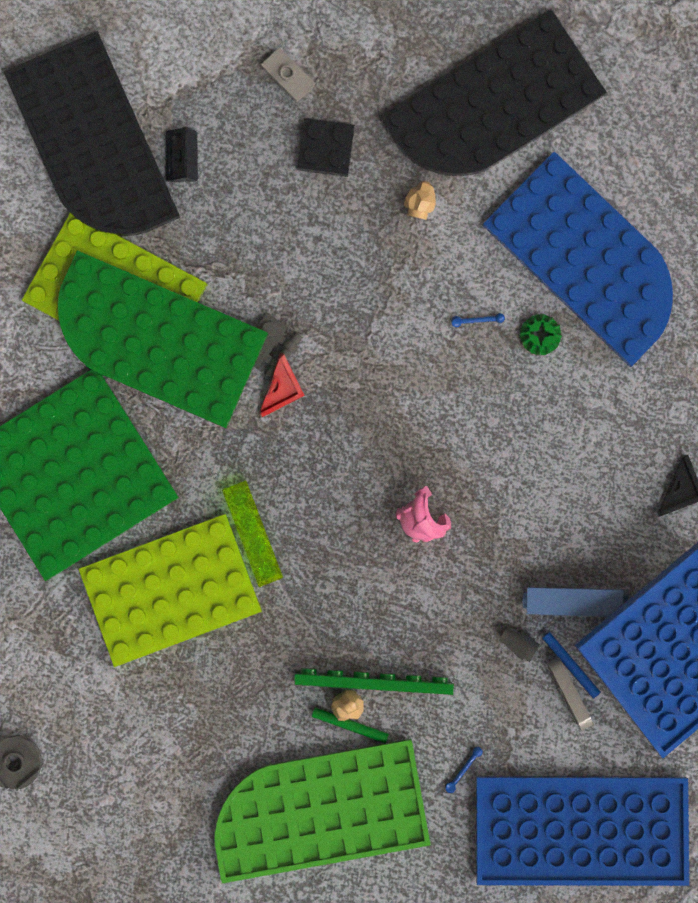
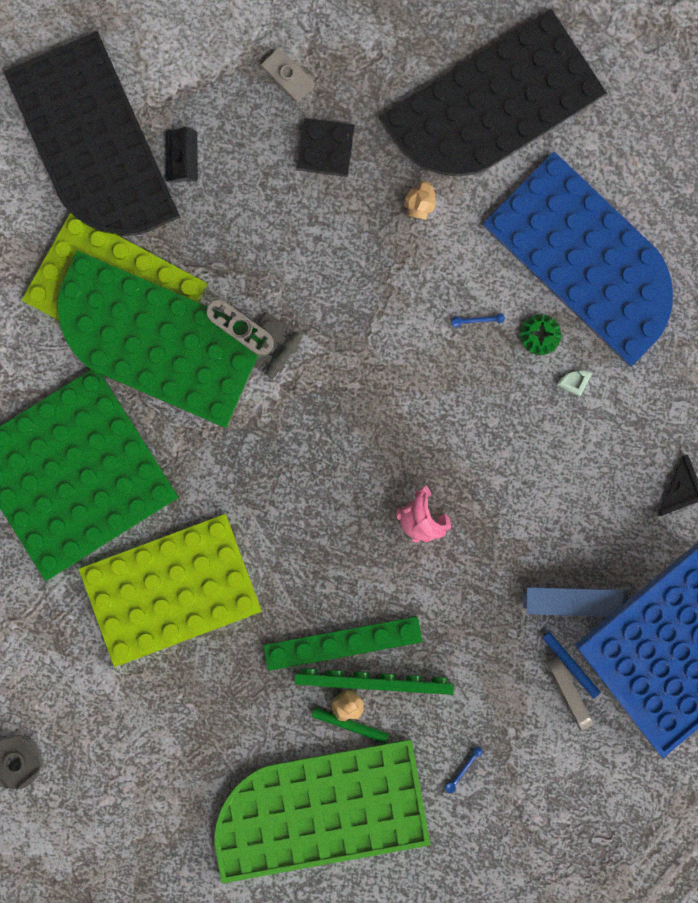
clear neon green plate [222,481,284,587] -> none
tile [259,353,305,417] -> none
blue plate [476,776,689,886] -> none
dark grey cone [499,628,540,662] -> none
none -> light grey beam [207,300,274,356]
none -> green plate [263,616,423,671]
none -> light aqua tile [556,370,592,397]

